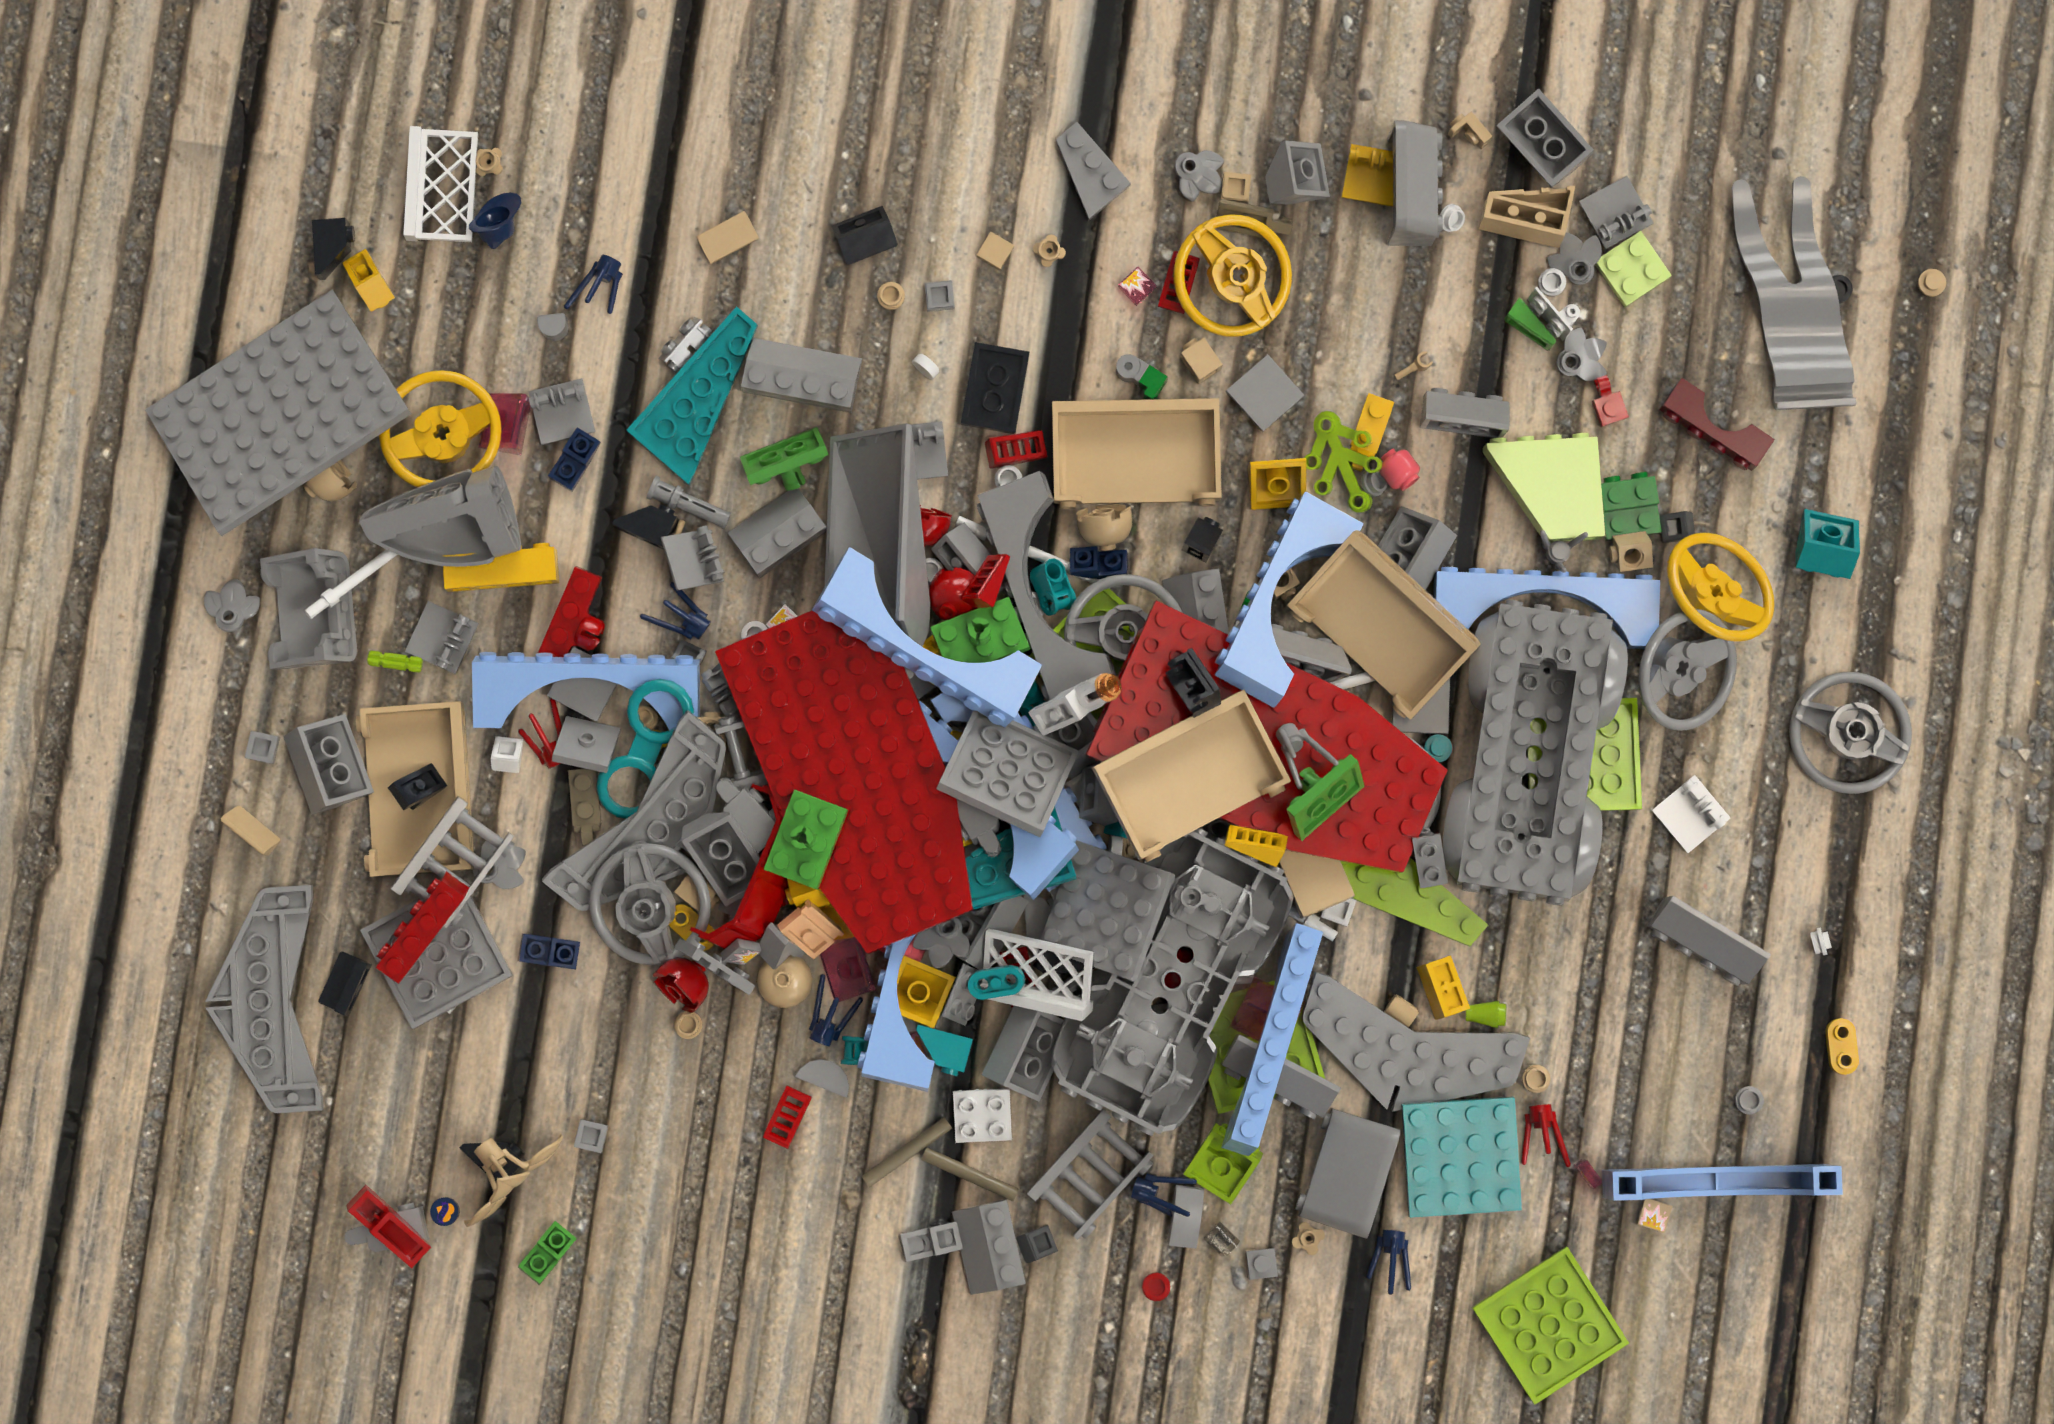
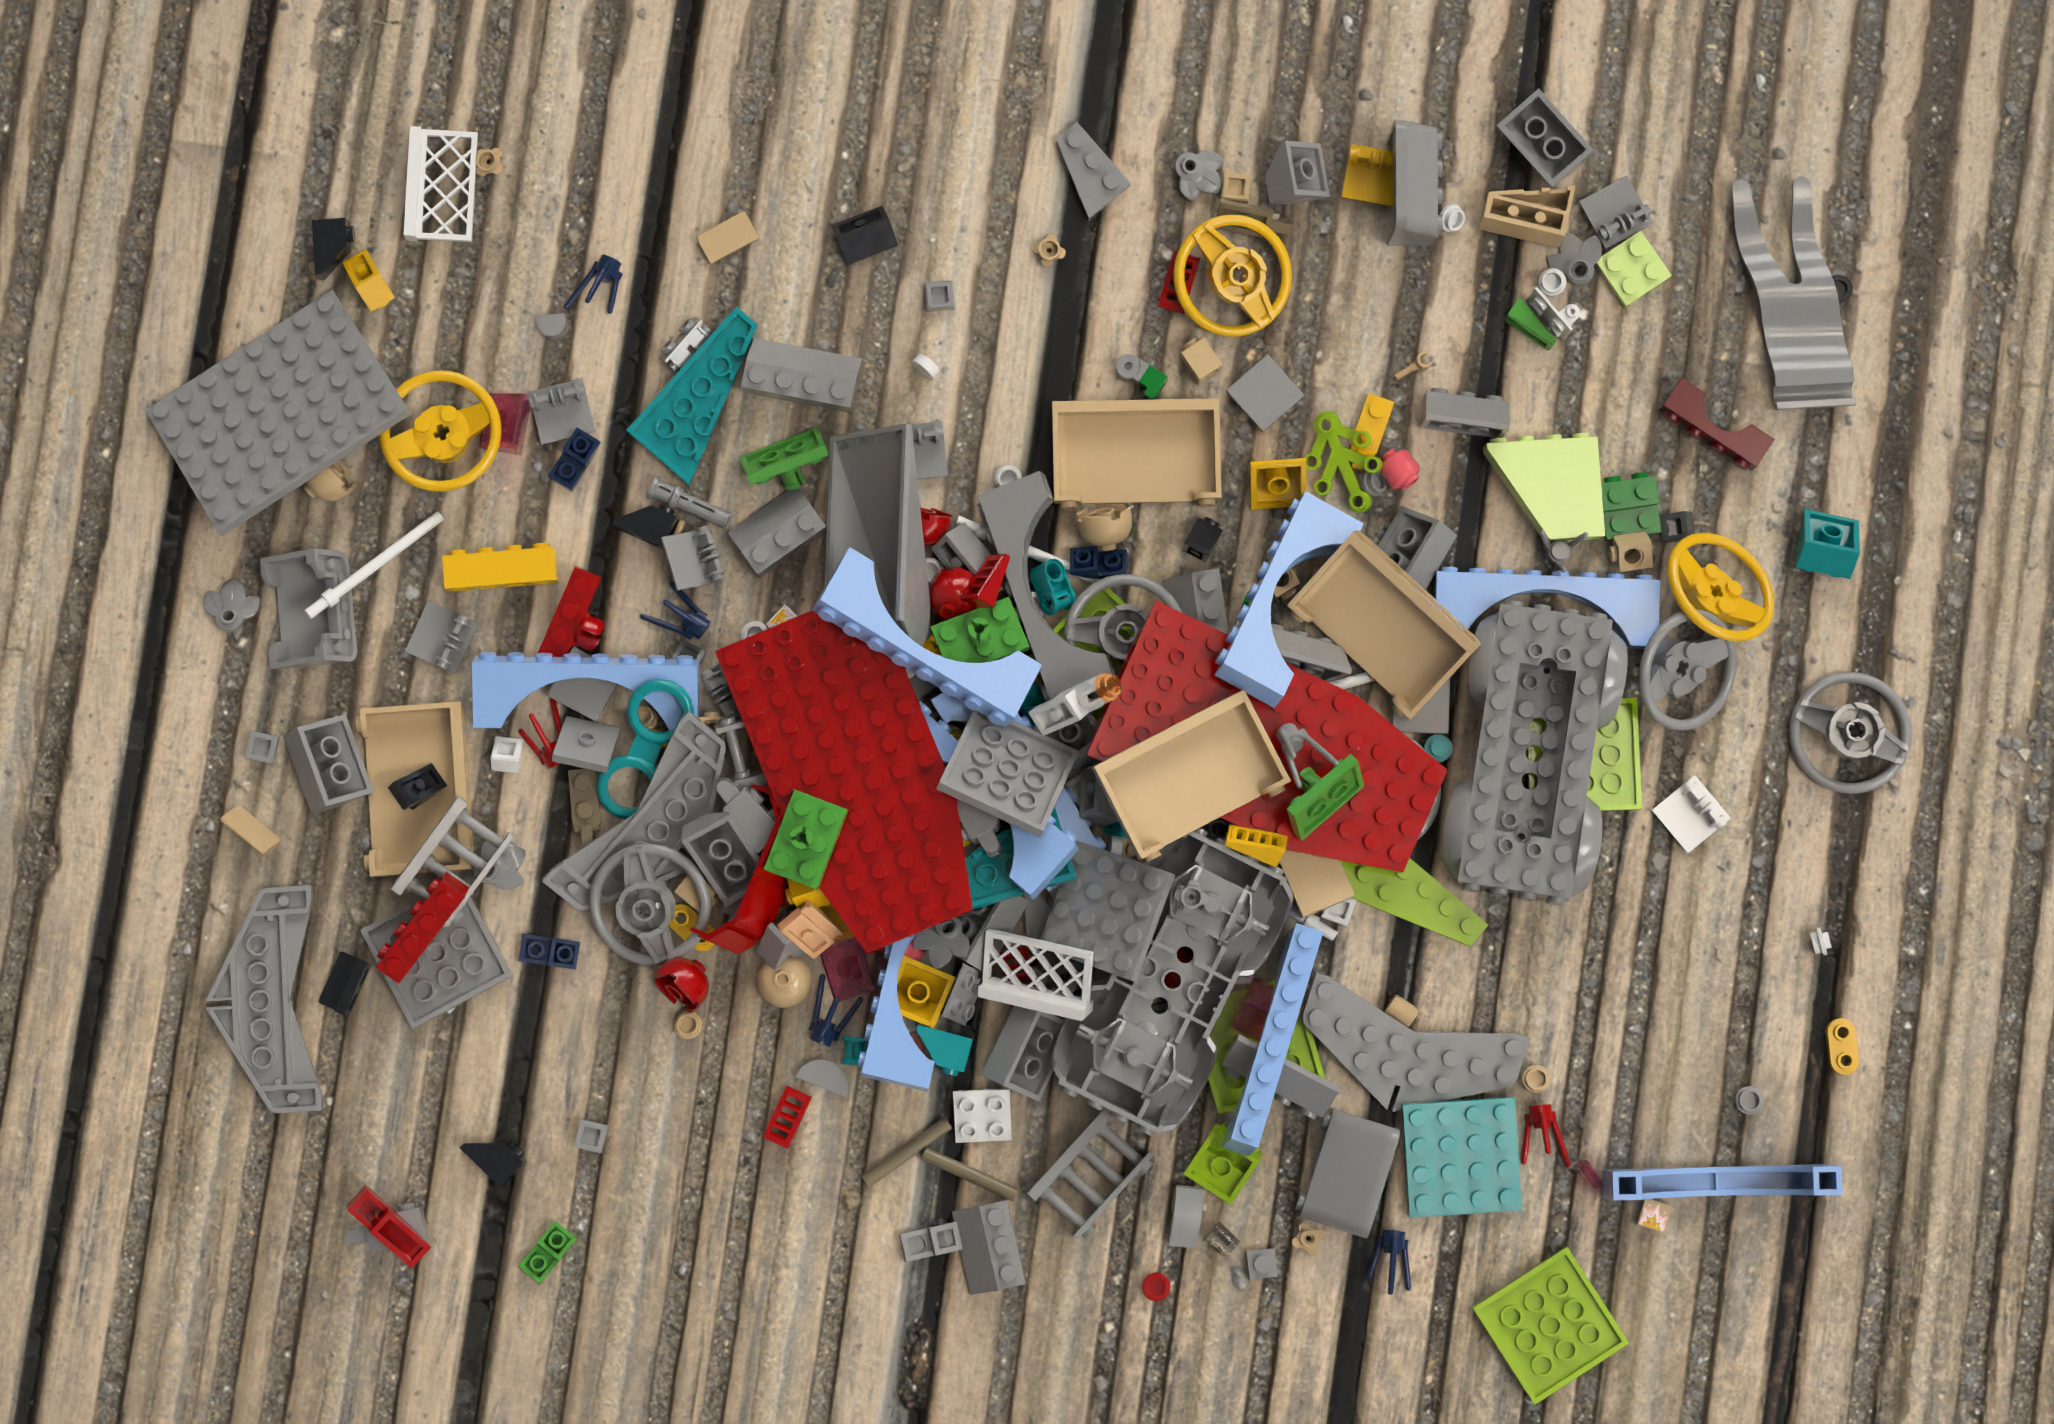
light grey panel [359,466,521,567] -> none
lime axle [367,650,423,673] -> none
dark blue tile [430,1197,460,1226] -> none
tan plant [464,1133,563,1227] -> none
dark blue piece [469,192,522,249] -> none
light grey wing [674,938,755,995] -> none
light grey tile [721,938,762,965] -> none
tan plate [877,282,905,310] -> none
black plate [961,342,1030,434] -> none
teal plate [968,965,1025,1000] -> none
tan tile [977,232,1014,270] -> none
red slope [985,430,1047,469] -> none
dark grey slope [1016,1225,1058,1263] -> none
tile [1118,267,1157,306] -> none
dark blue plant [1131,1173,1197,1217] -> none
black hinge [1166,648,1221,718] -> none
light grey hinge [1412,828,1448,888] -> none
yellow hinge [1416,955,1470,1020] -> none
tan bracket [1448,111,1493,149] -> none
lime cone [1466,1001,1507,1028] -> none
light grey plate [1556,328,1607,381] -> none
plate [1592,375,1629,427] -> none
light grey slope [1647,896,1771,986] -> none
tan plate [1918,269,1946,297] -> none

